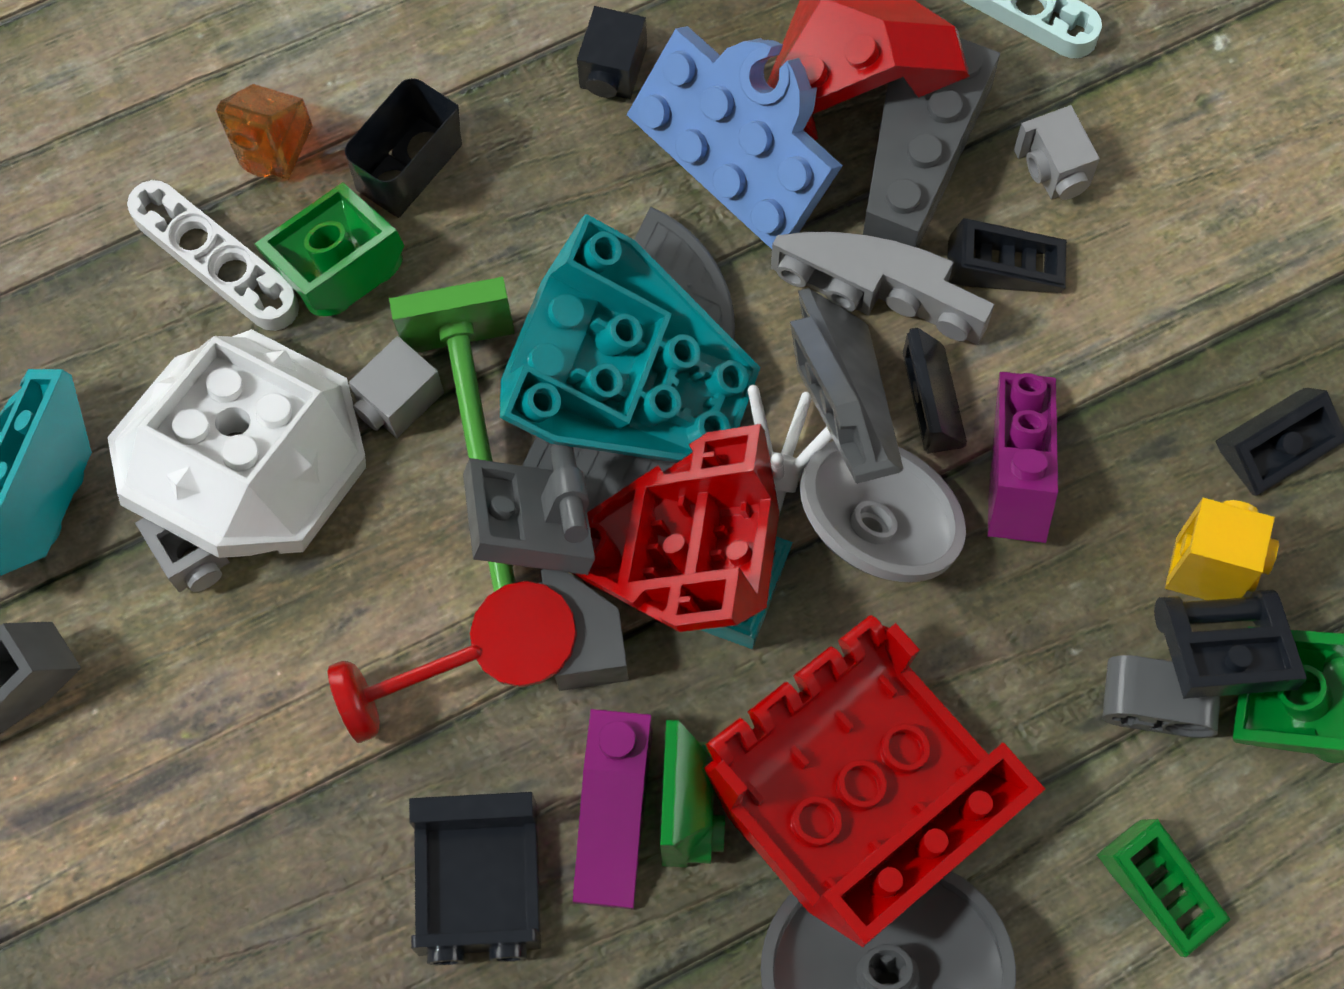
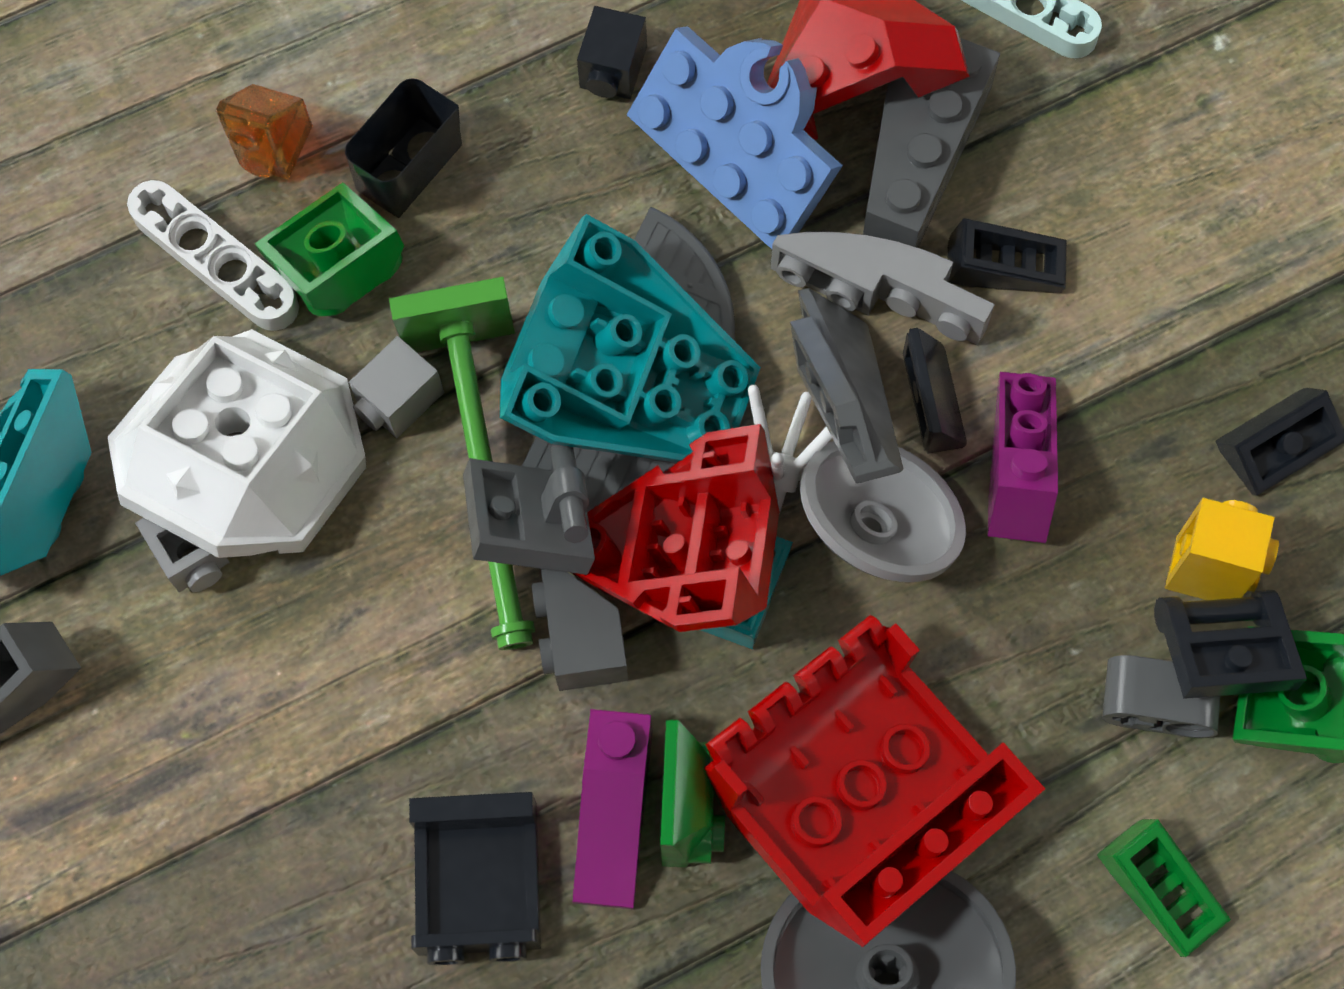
red piece [327,581,577,743] -> none
light grey brick [1014,105,1100,200] -> none

